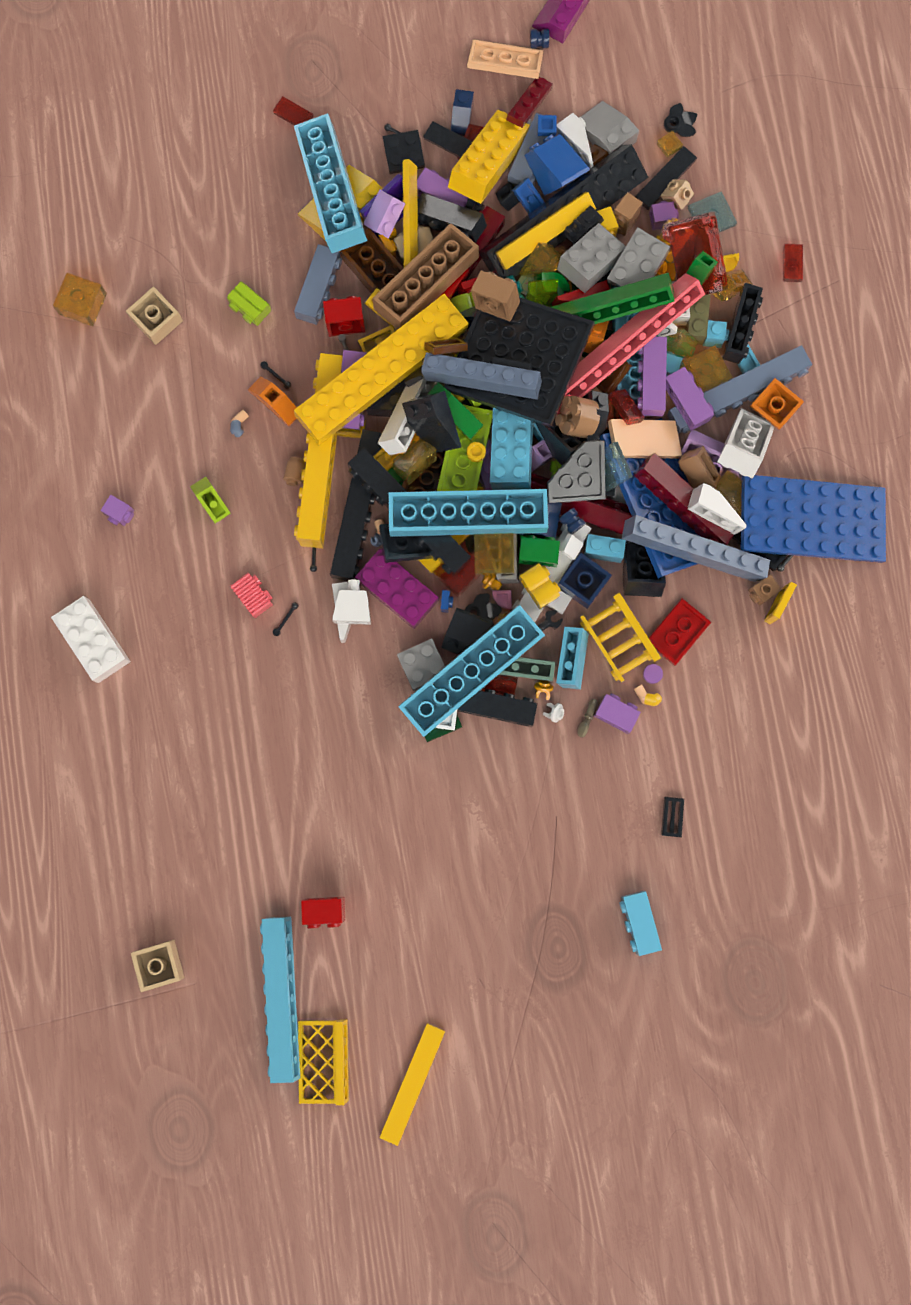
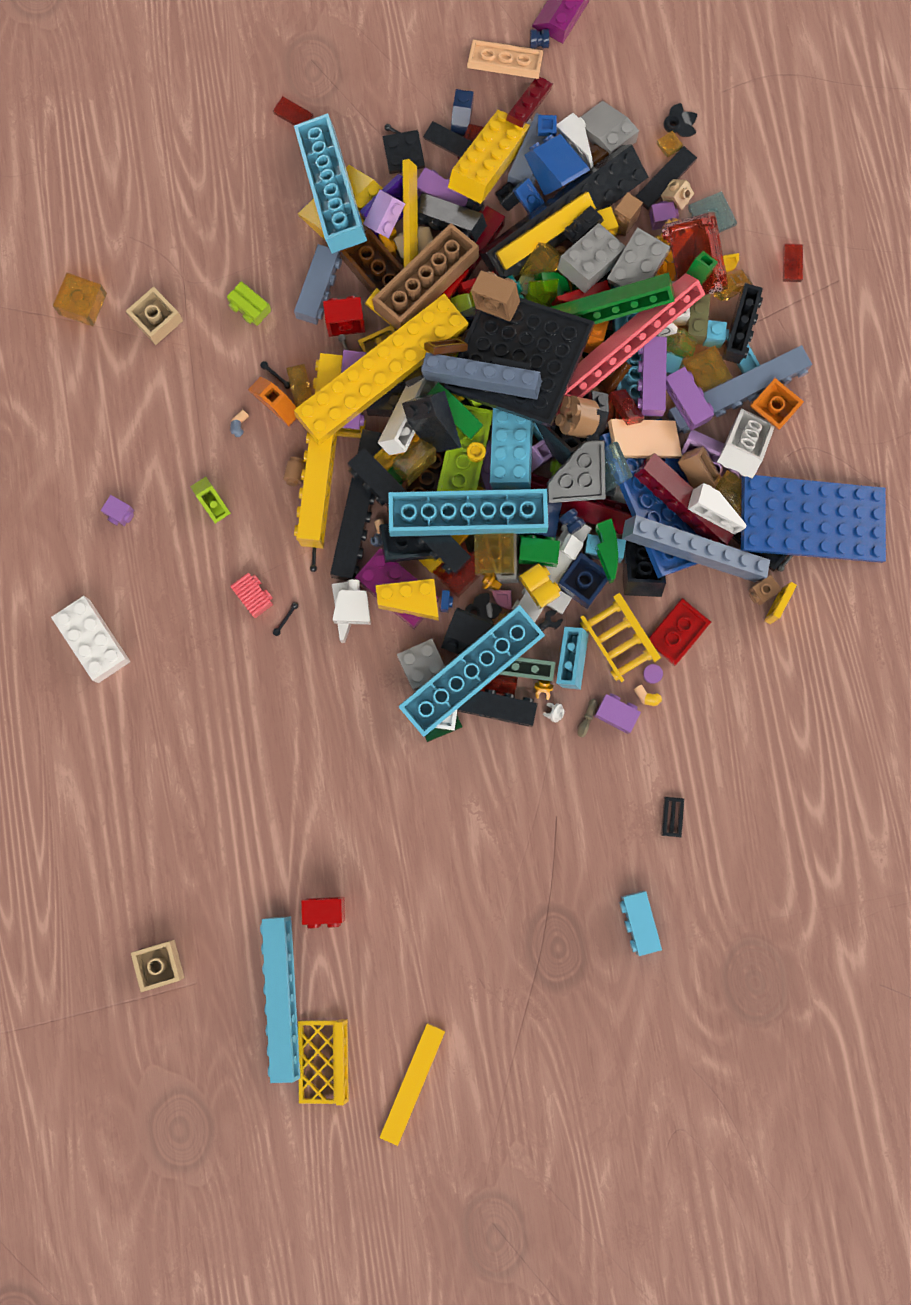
none -> clear yellow slope [286,364,313,407]
none -> yellow wedge [376,579,439,621]
none -> green slope [595,519,618,584]

